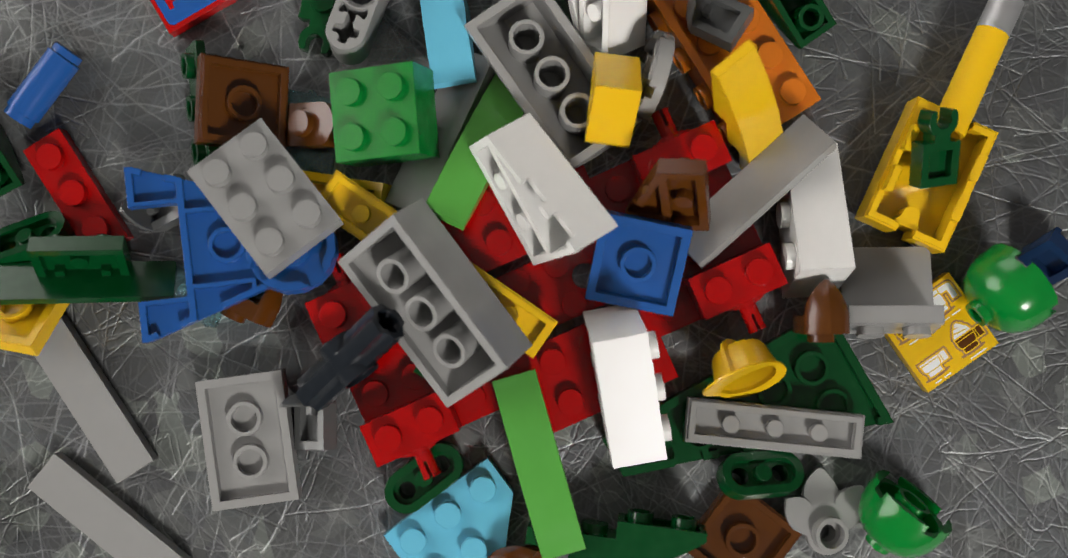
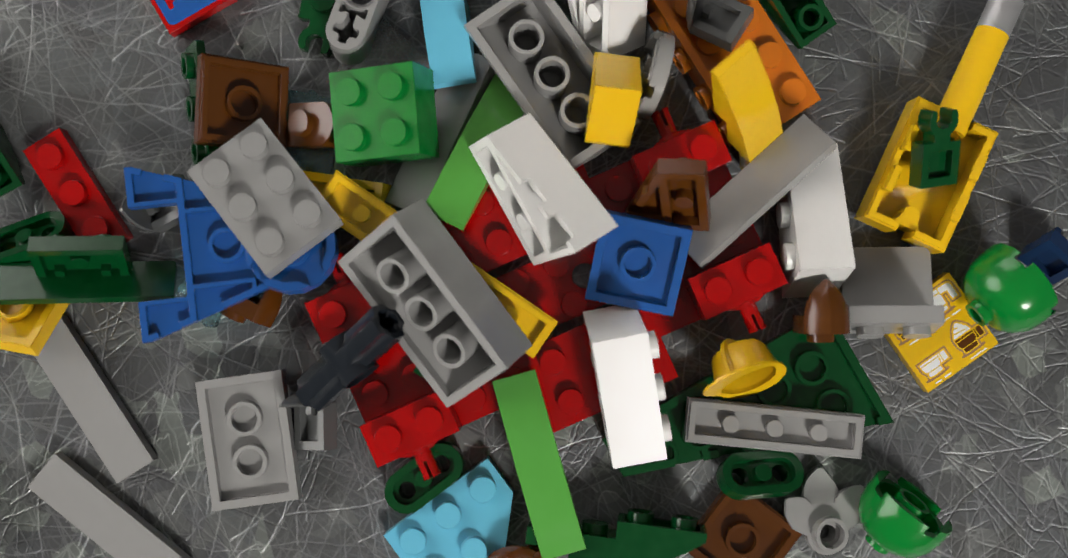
blue piece [3,41,83,129] -> none

